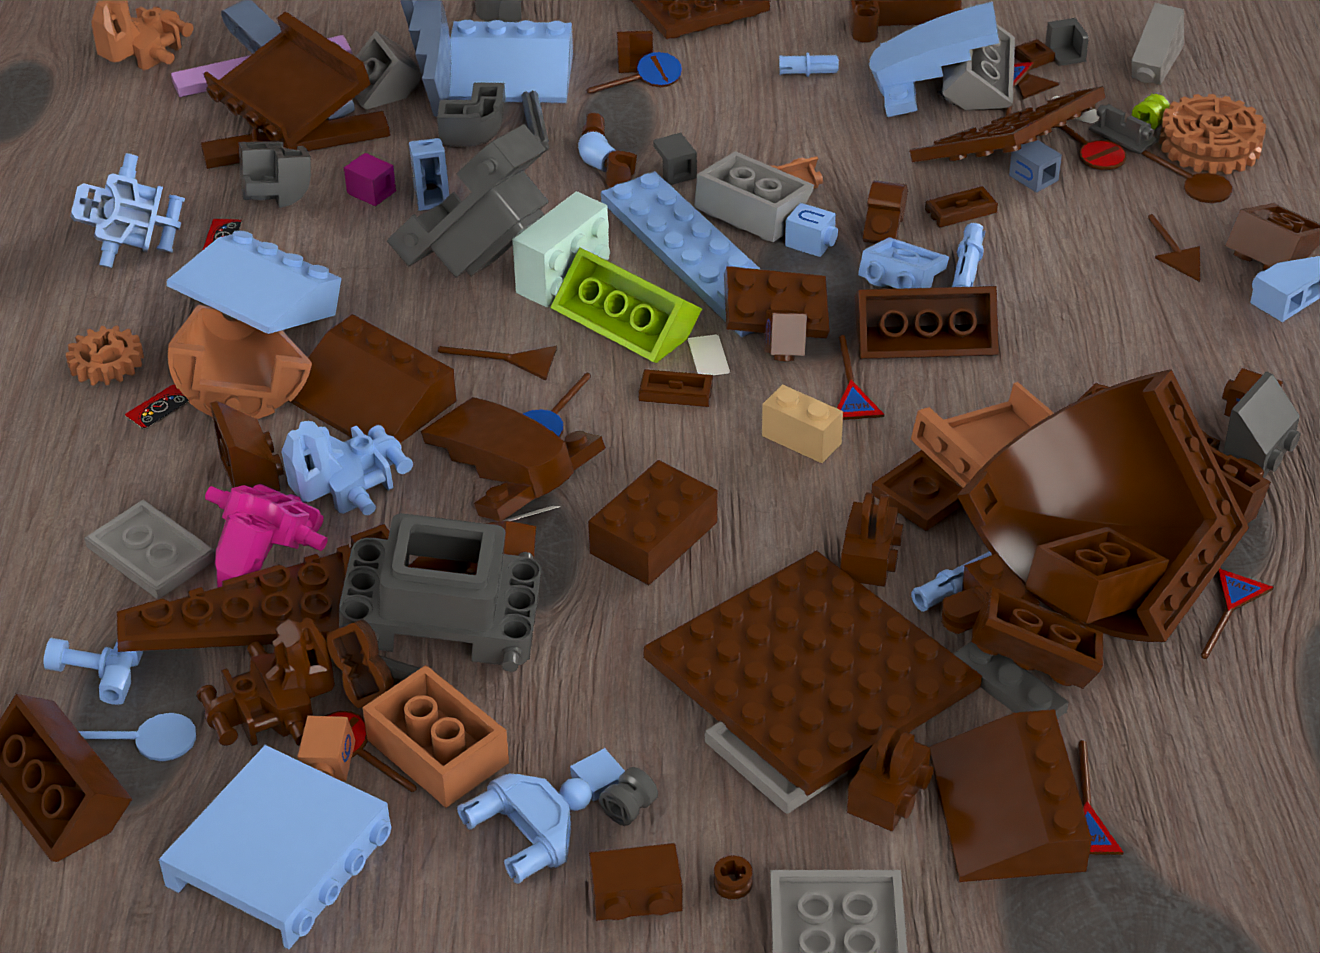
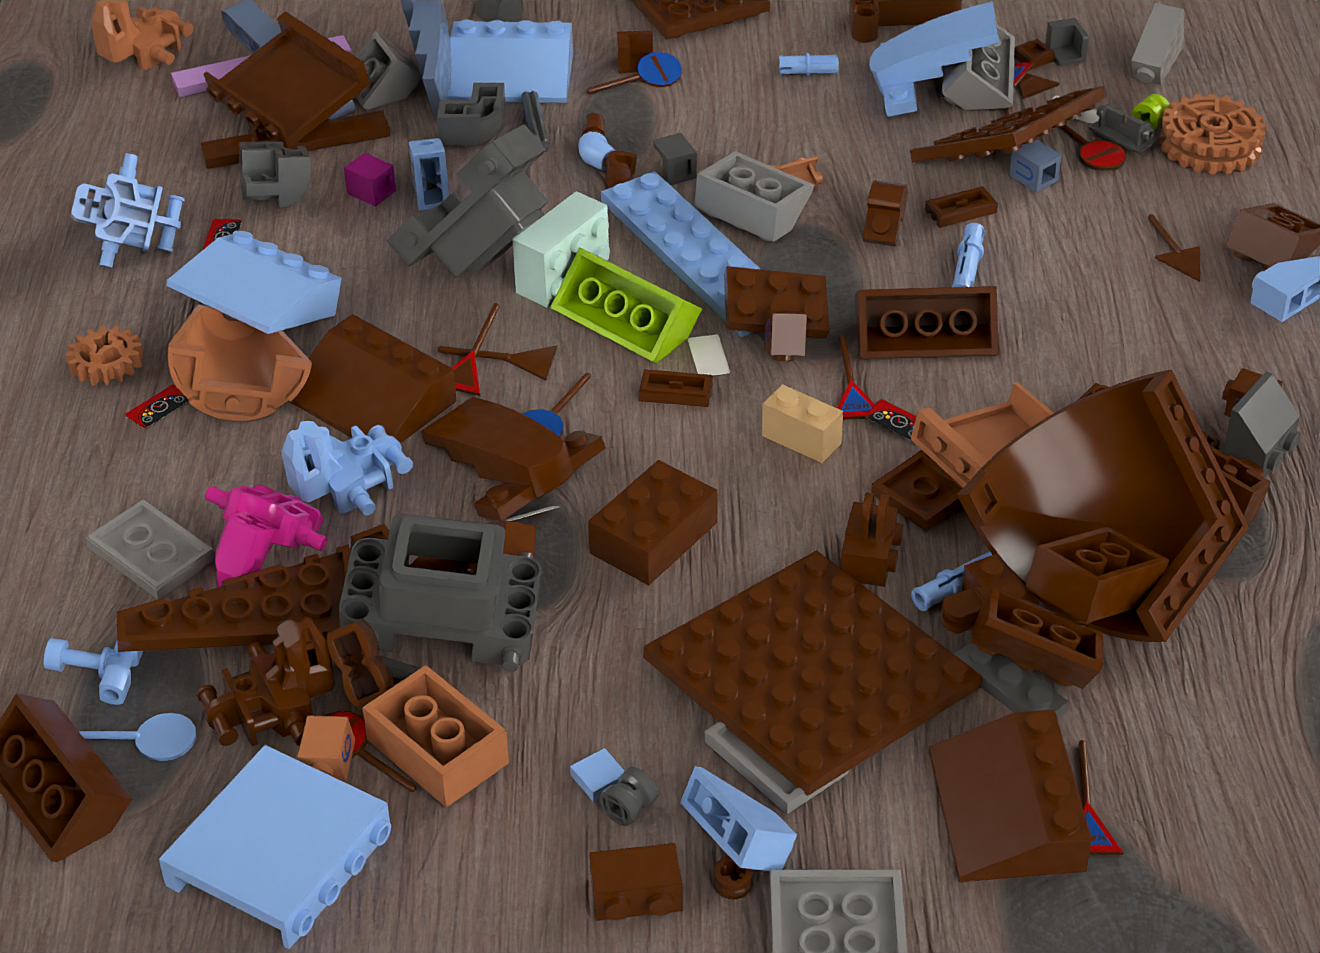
reddish brown slope [210,401,284,492] -> none
light blue connector [457,774,592,884] -> none
light blue brick [785,203,838,257] -> none
reddish brown brick [847,726,934,832] -> none
light blue plate [858,237,949,289] -> none
reddish brown piece [1141,150,1232,203] -> none
piece [1201,568,1274,659] -> none
none -> reddish brown piece [451,303,500,396]
none -> light blue slope [680,766,797,871]
none -> sticker [865,399,916,441]

